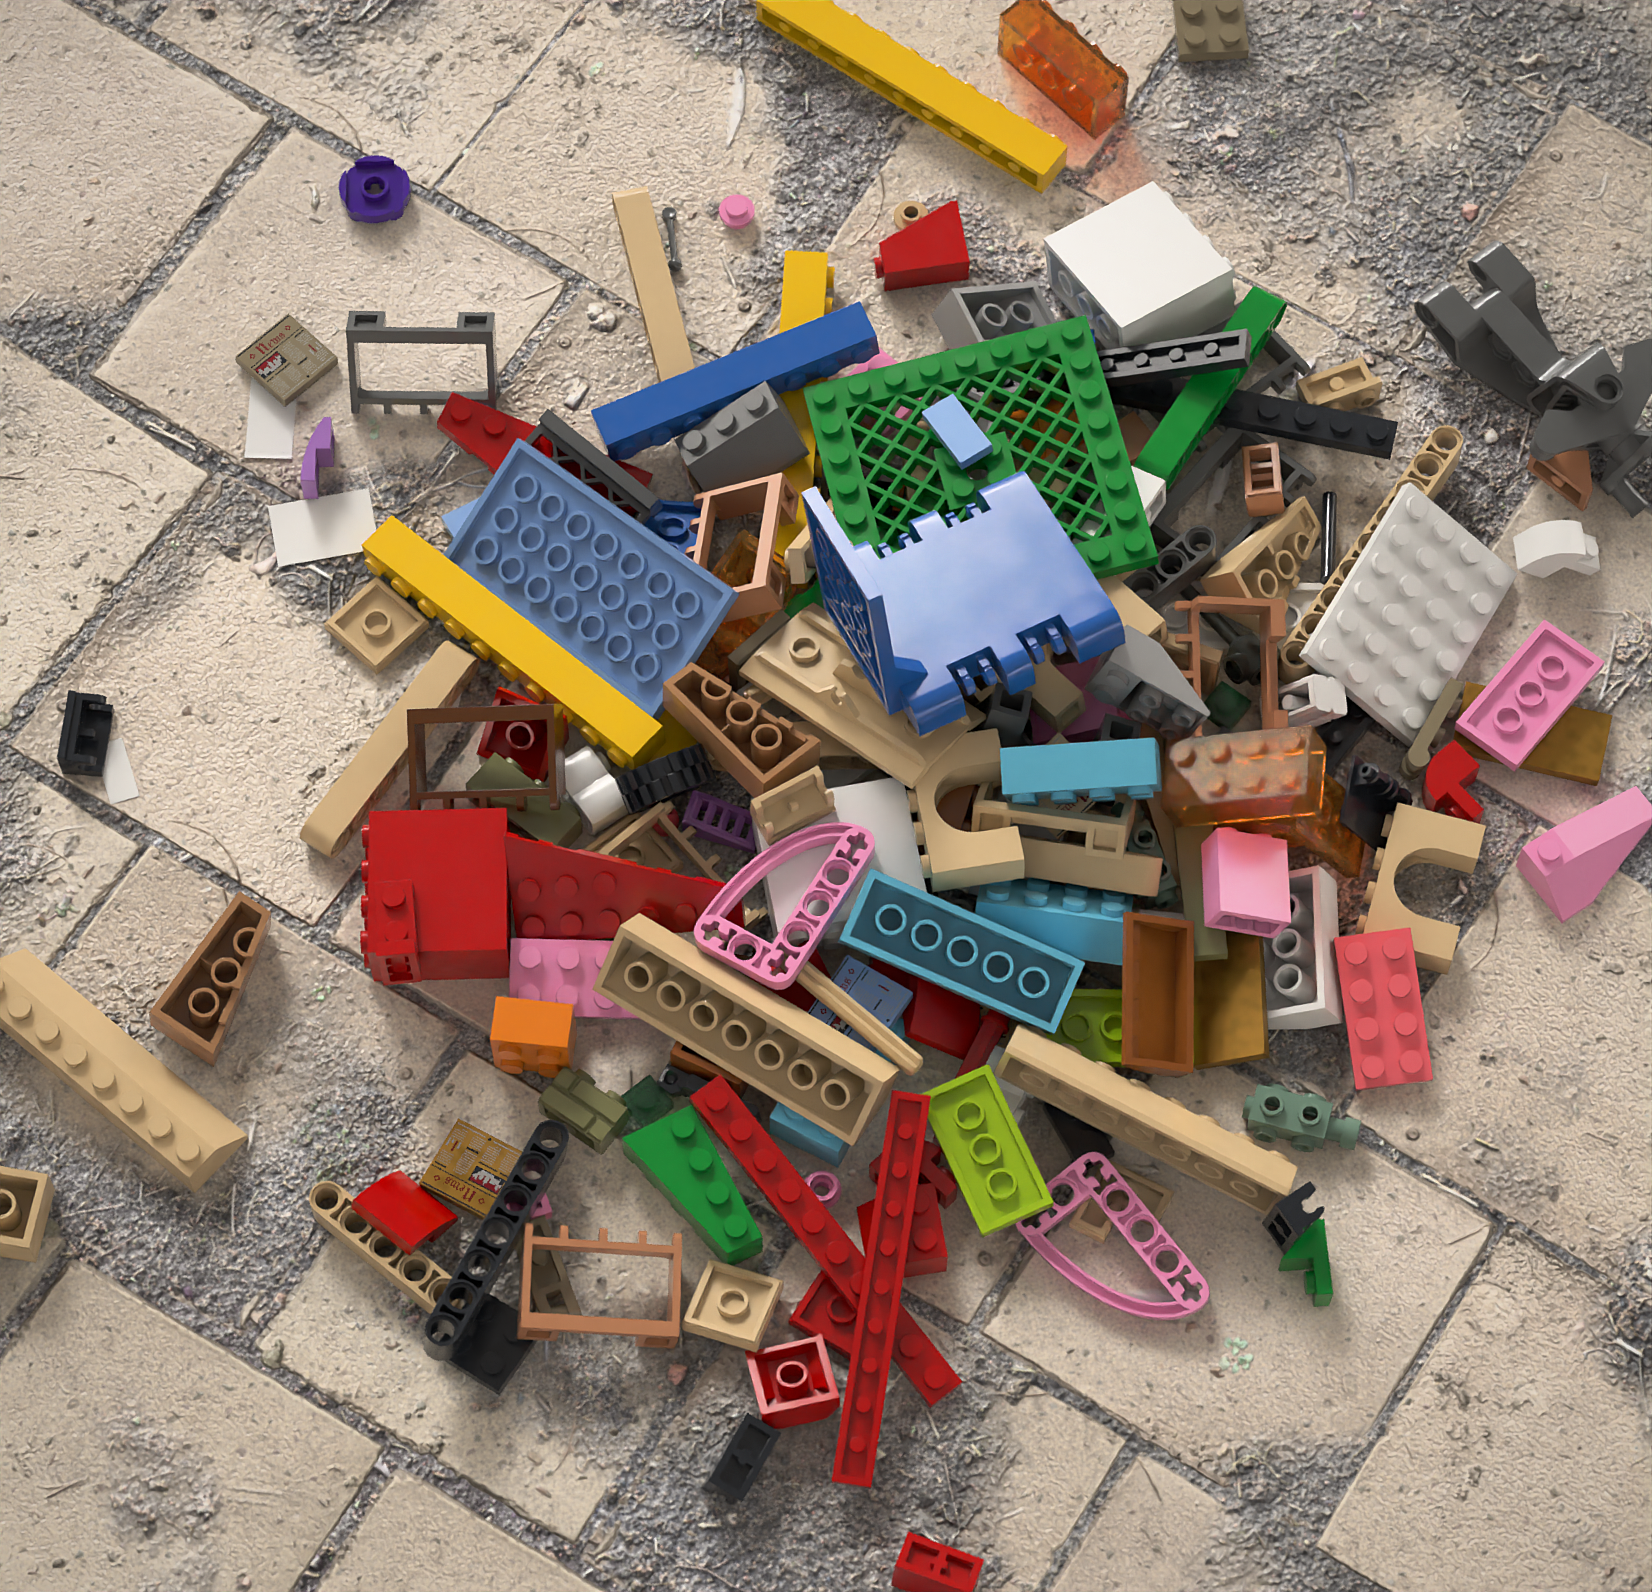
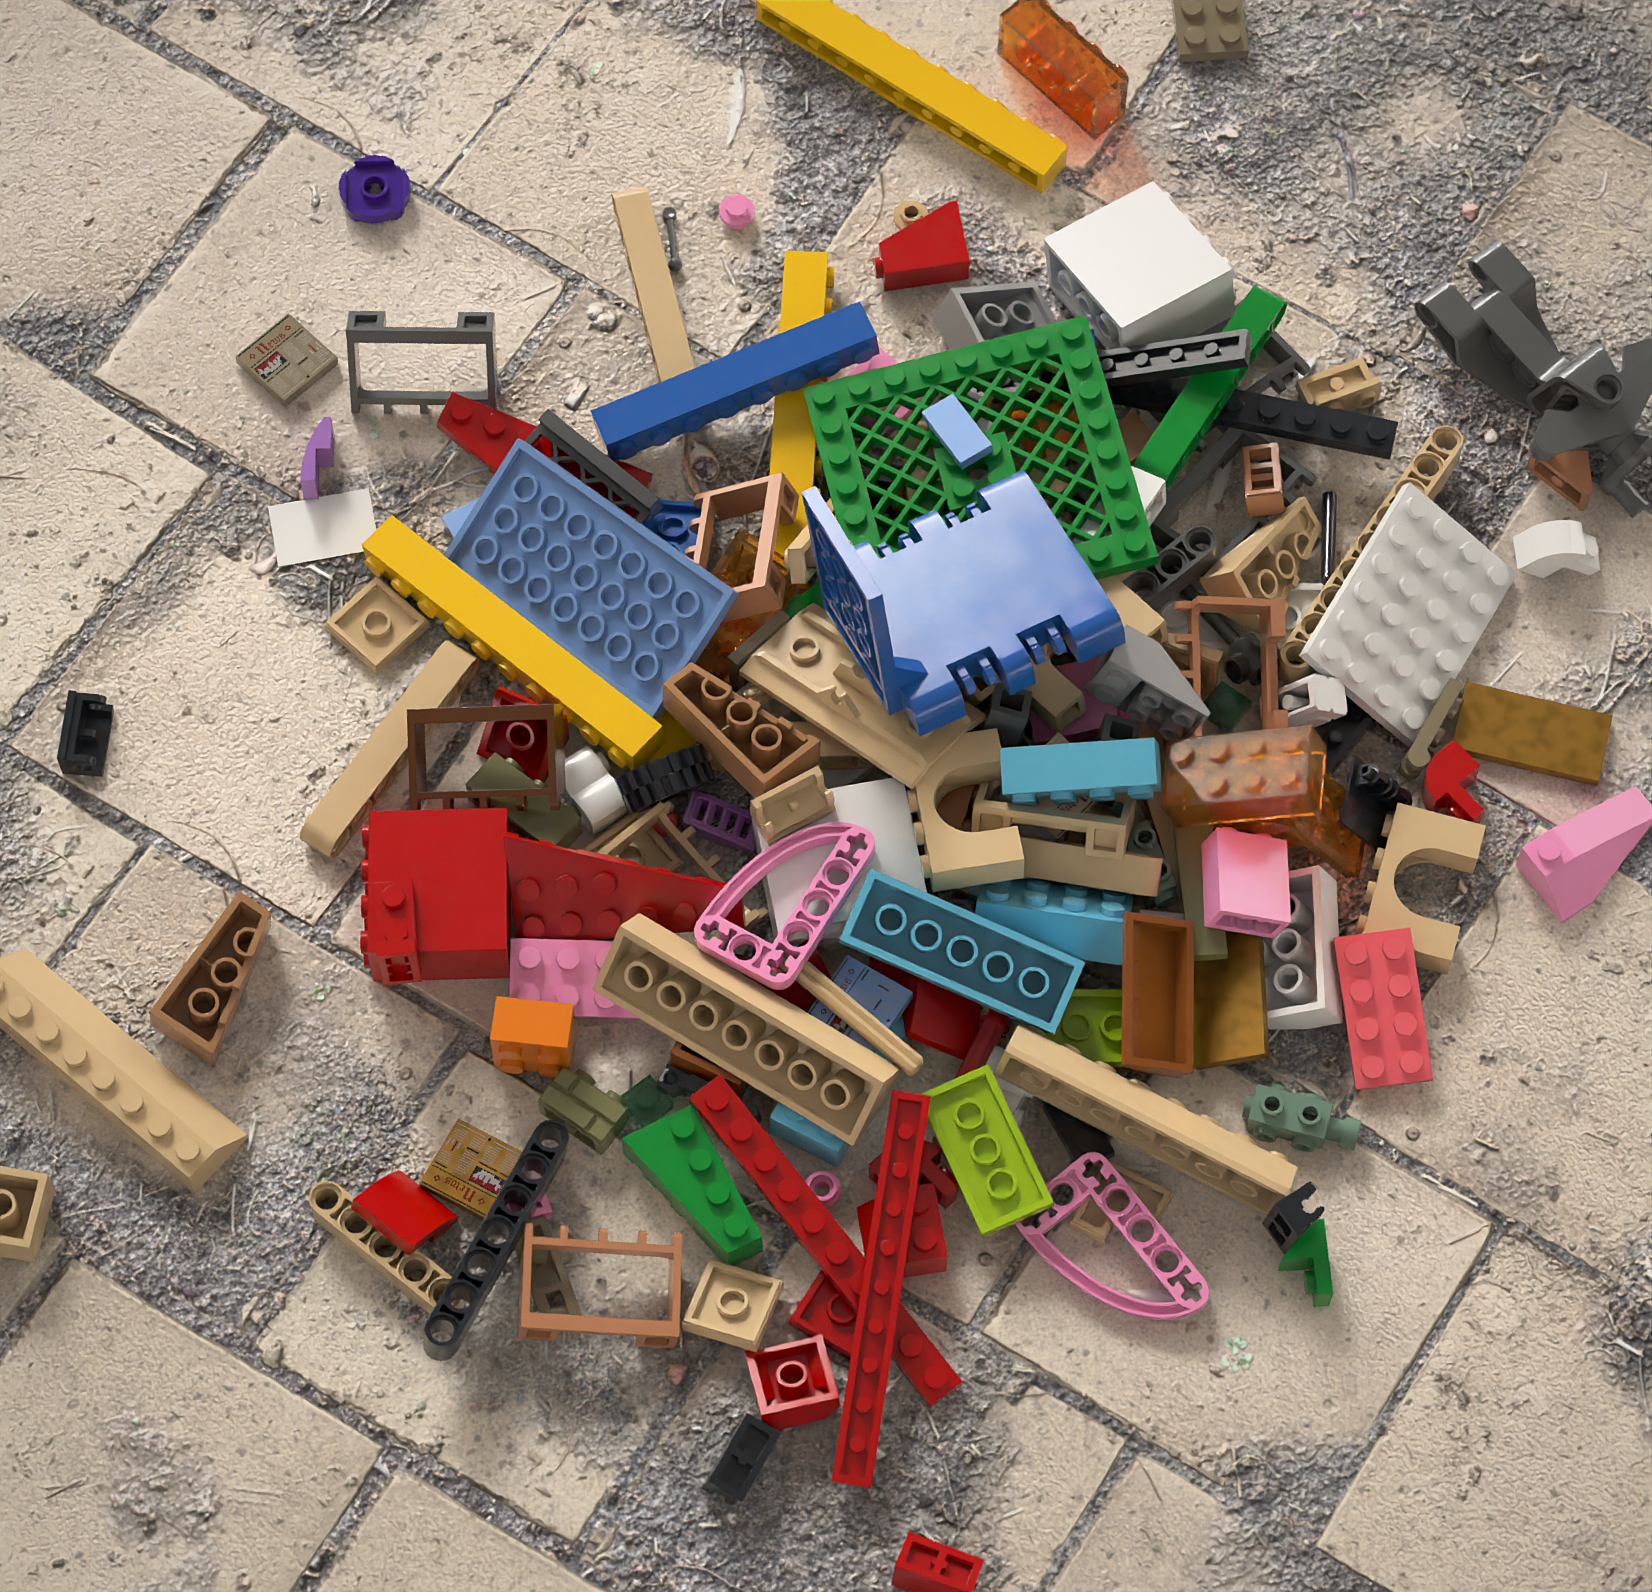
white sticker [102,738,140,805] -> none
white sticker [244,377,297,459] -> none
black plate [439,1294,538,1396] -> none
dark grey slope [675,381,810,492] -> none
bright pink plate [1454,619,1605,772] -> none

